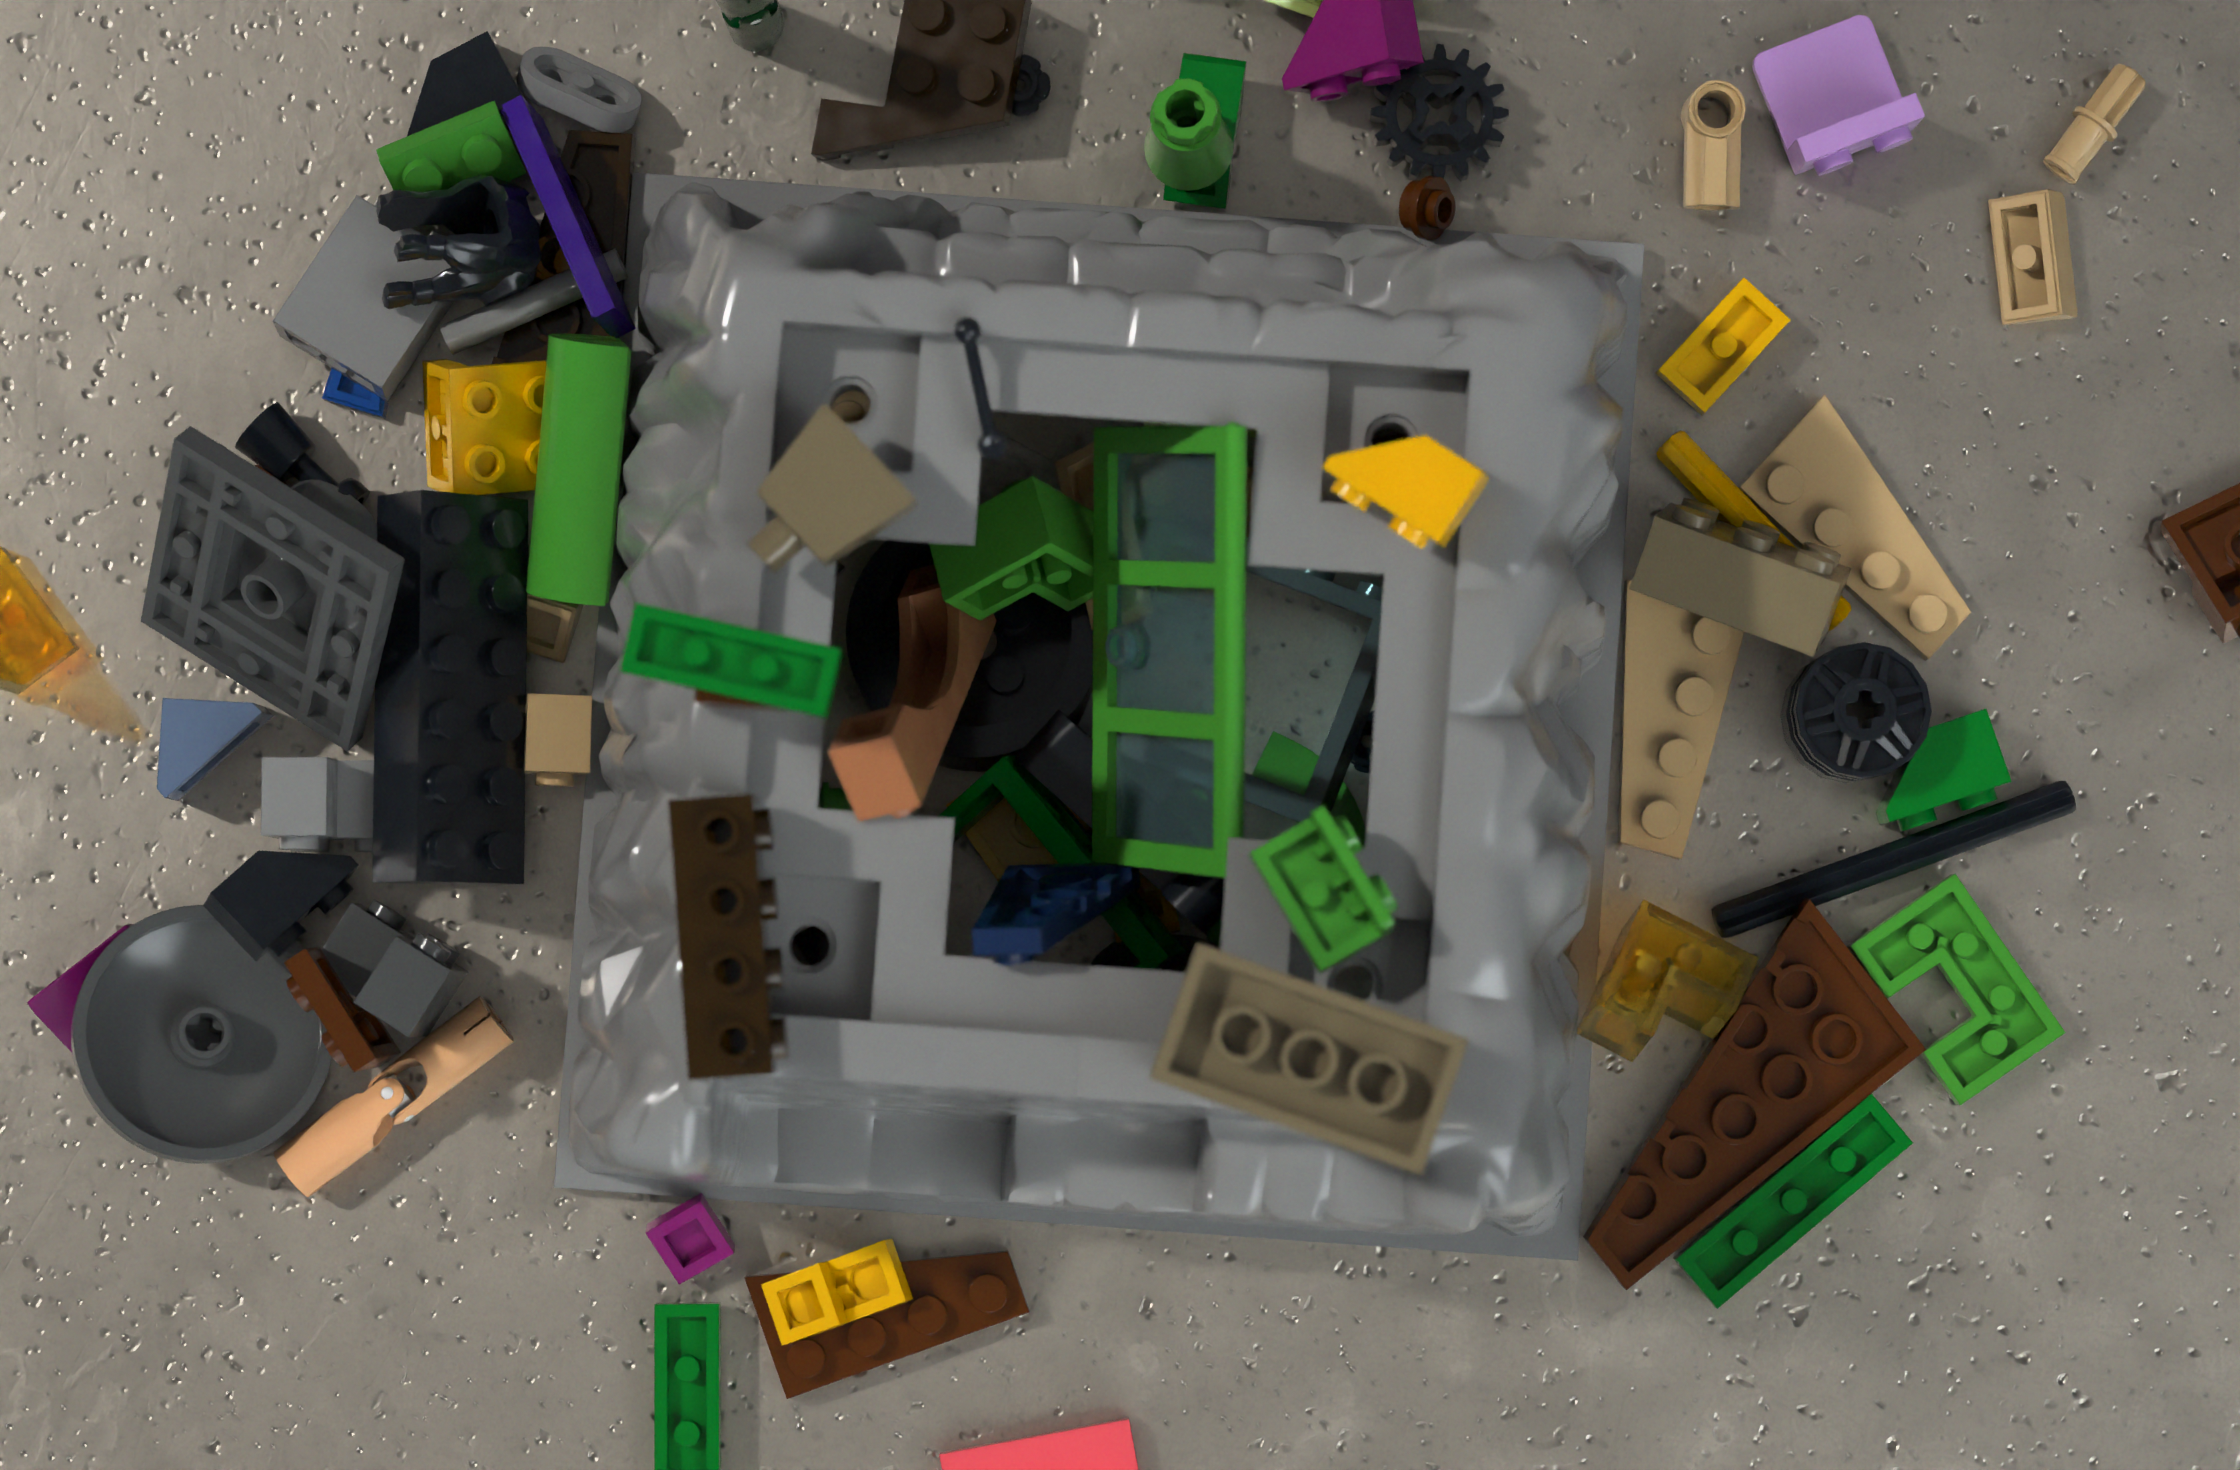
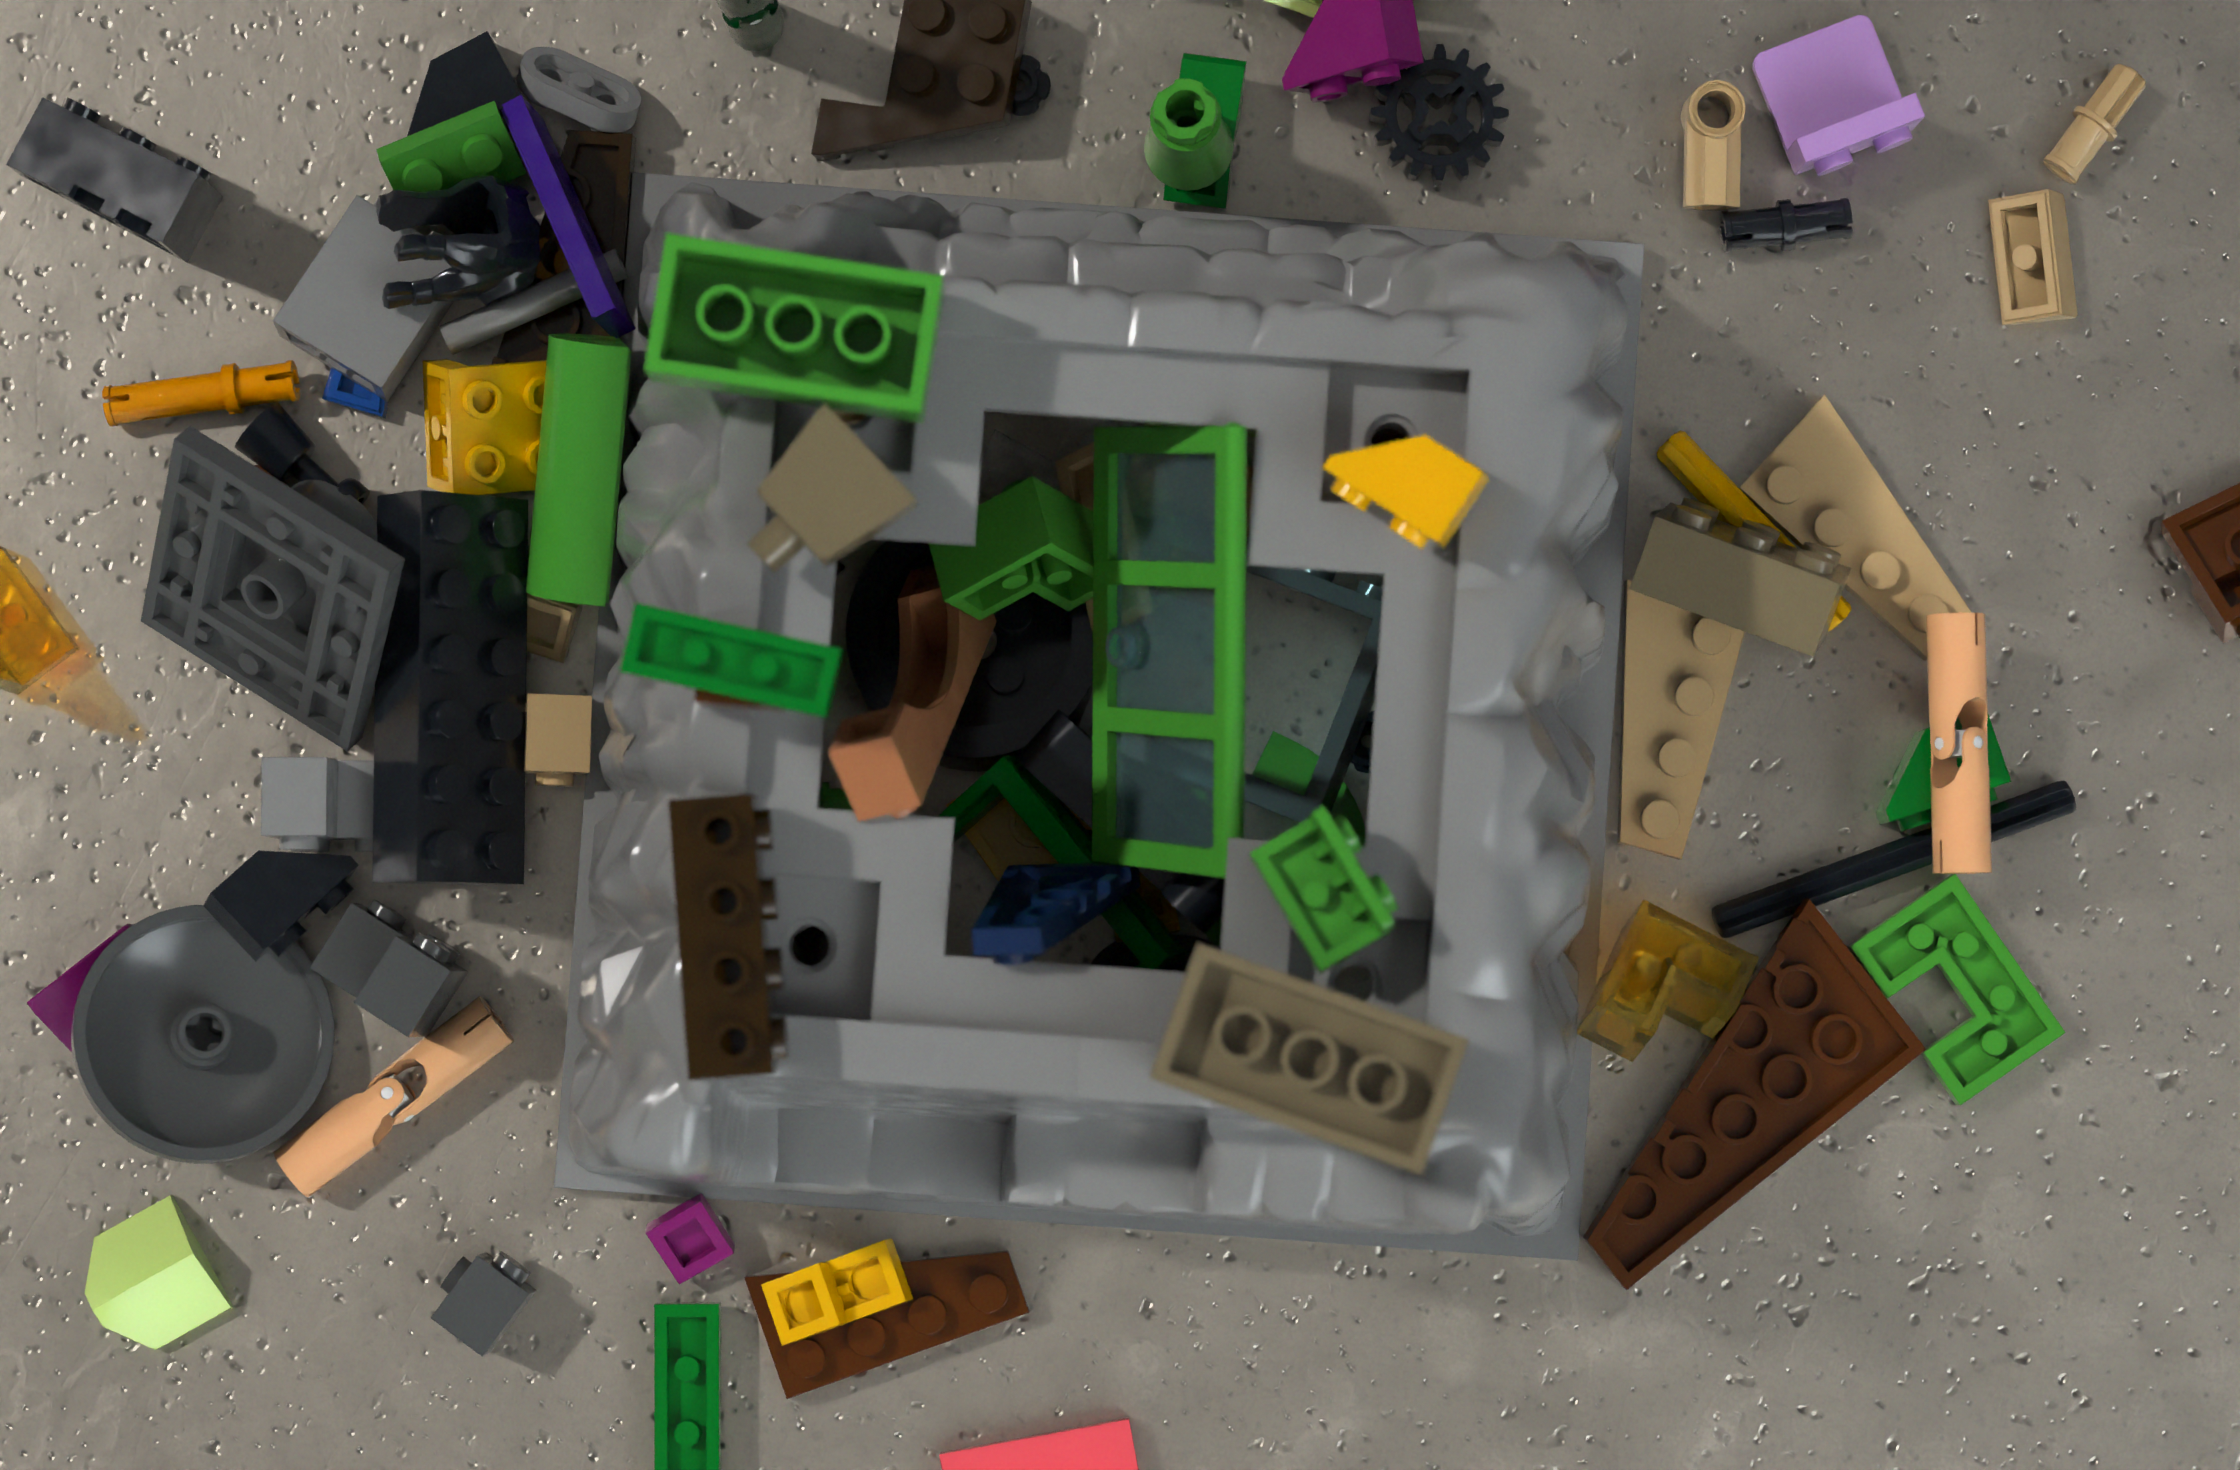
sand blue slope [157,698,273,801] -> none
reddish brown plate [284,947,401,1072] -> none
black hinge [954,317,1006,459] -> none
reddish brown plate [1399,176,1456,240] -> none
yellow plate [1656,277,1790,416] -> none
green plate [1673,1094,1913,1309] -> none
black wheel [1780,642,1932,783] -> none
none -> black wedge [6,97,223,263]
none -> yellowish green slope [85,1195,233,1350]
none -> light orange pin [102,360,301,427]
none -> dark grey brick [431,1251,537,1357]
none -> bright green brick [644,233,945,423]
none -> black pin [1720,198,1853,252]
none -> light nougat piece [1926,612,1992,874]

